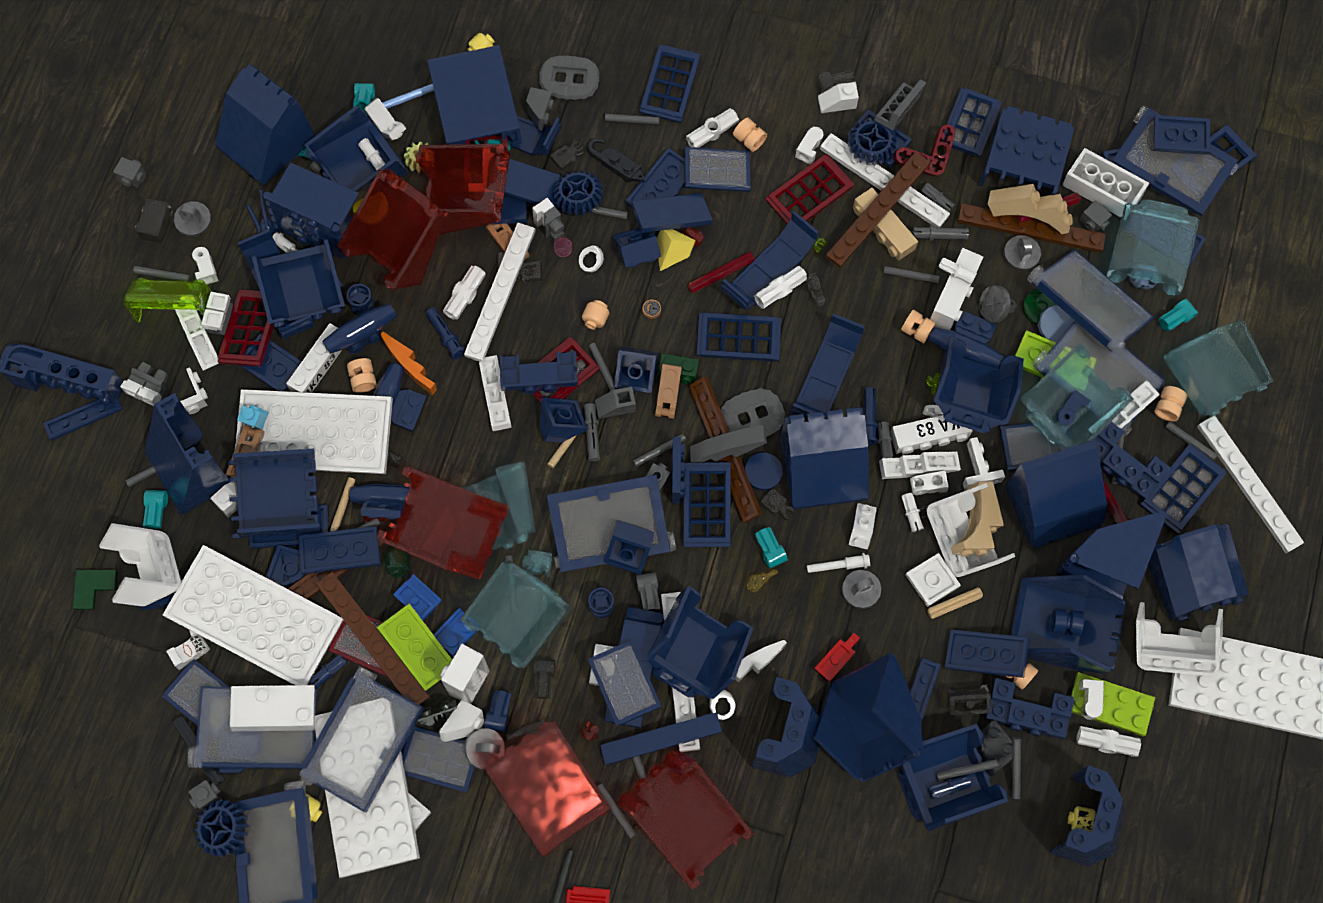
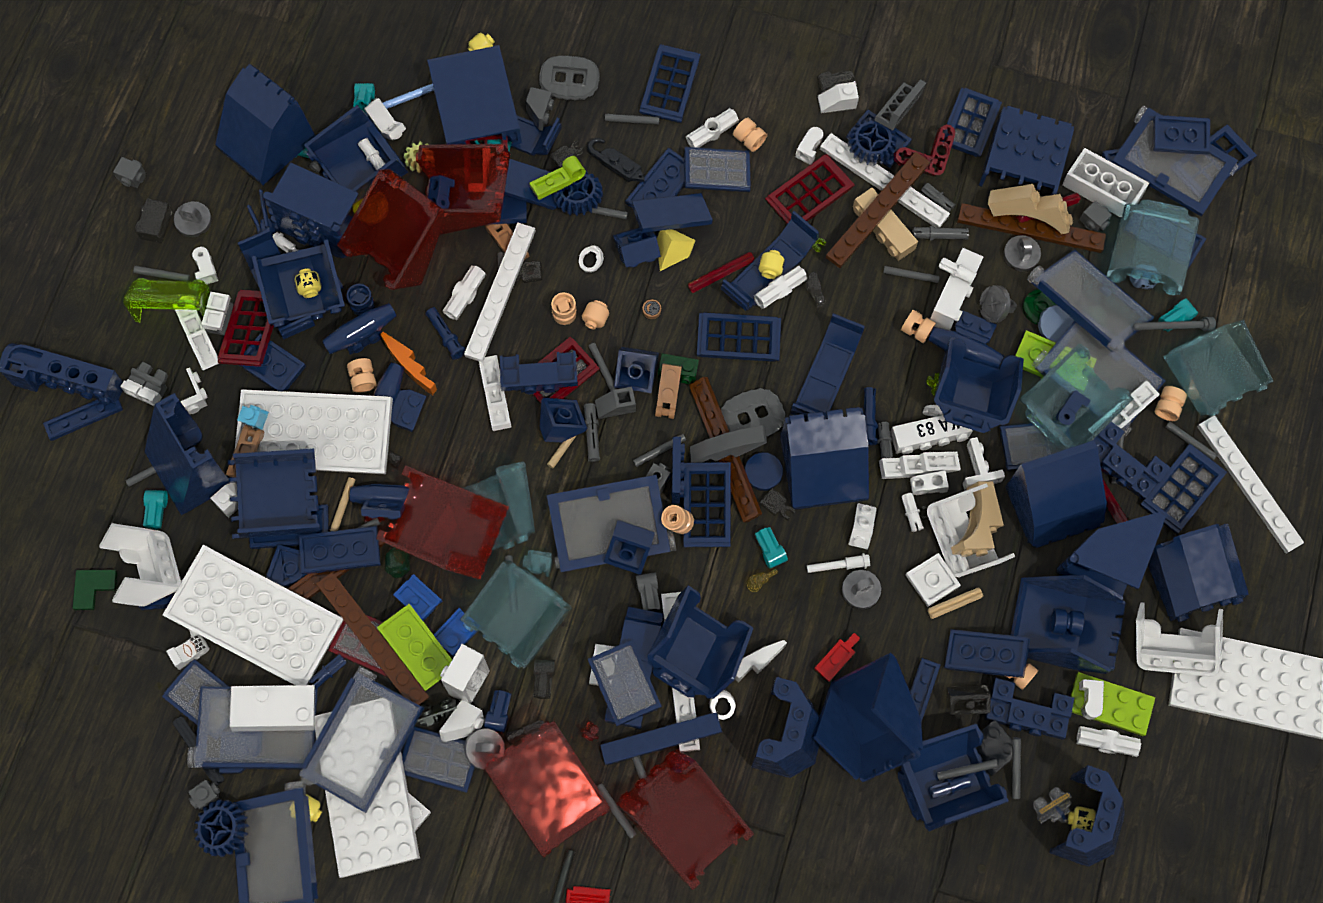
white brick [286,323,342,393] -> none
dark grey hips [533,198,564,242] -> none
clear pink tile [554,237,572,257] -> none
dark blue wheel [588,588,614,619] -> none
clear red plate [685,227,704,247] -> none
none -> light yellow head [294,269,322,298]
none -> dark blue leg [427,175,455,212]
none -> lime plate [529,156,586,200]
none -> light nougat wheel [551,292,577,325]
none -> light nougat wheel [661,505,694,534]
none -> light yellow head [759,250,785,279]
none -> clear hips [1034,787,1072,823]
none -> dark grey piece [1133,317,1216,332]

